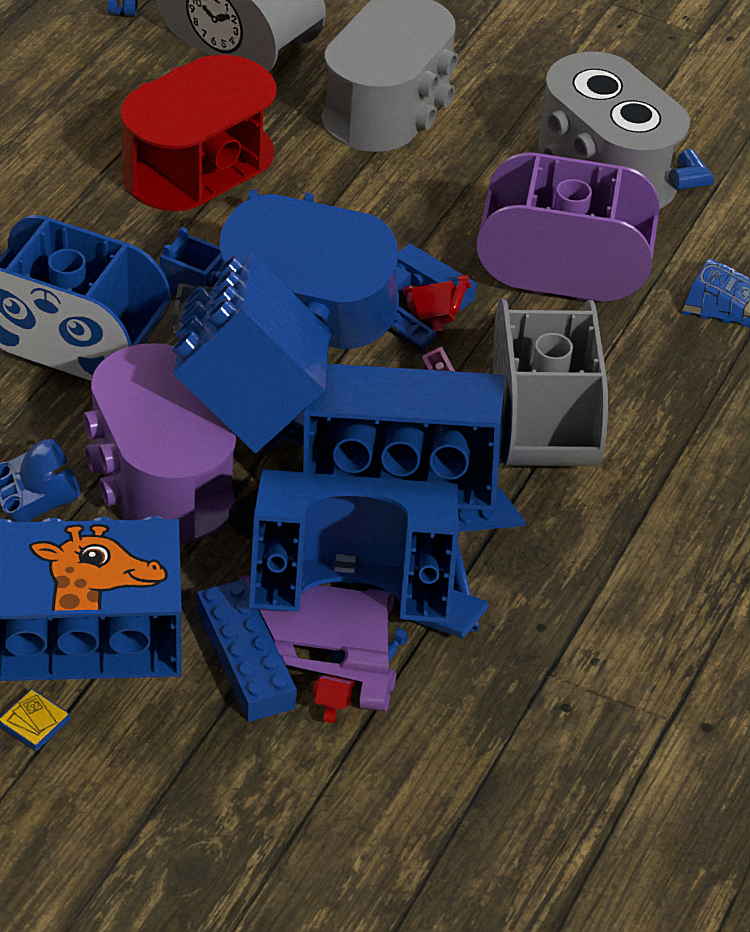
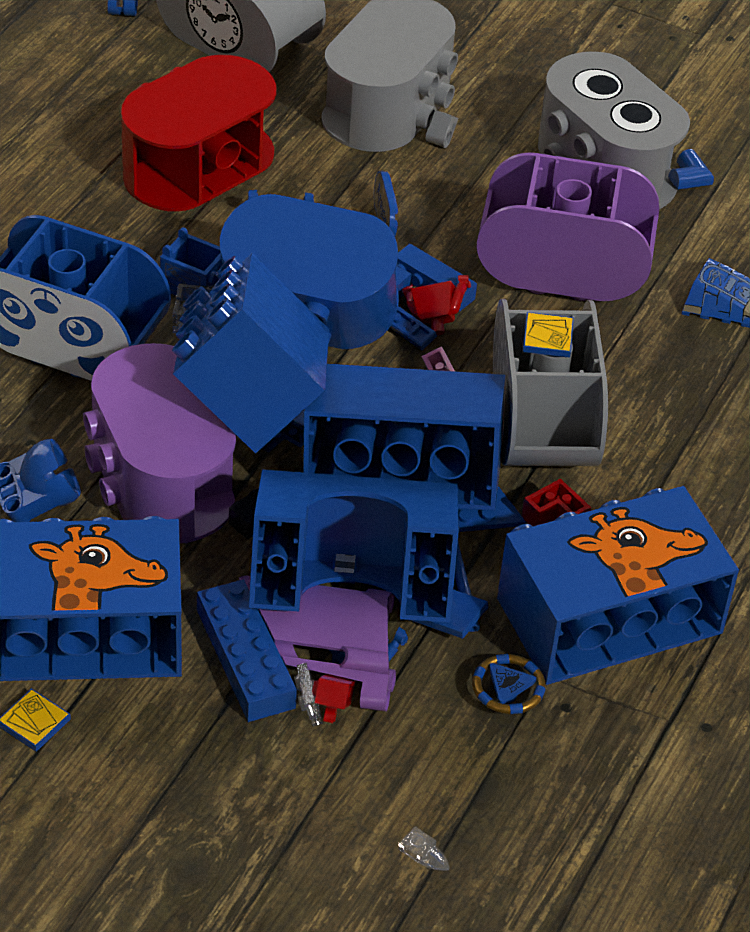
none -> clear plate [294,663,323,726]
none -> tile [374,171,398,236]
none -> clear plate [398,826,450,871]
none -> light grey piece [426,110,458,148]
none -> piece [472,654,546,714]
none -> blue brick [497,486,739,685]
none -> red brick [522,478,591,526]
none -> yellow tile [523,312,574,358]

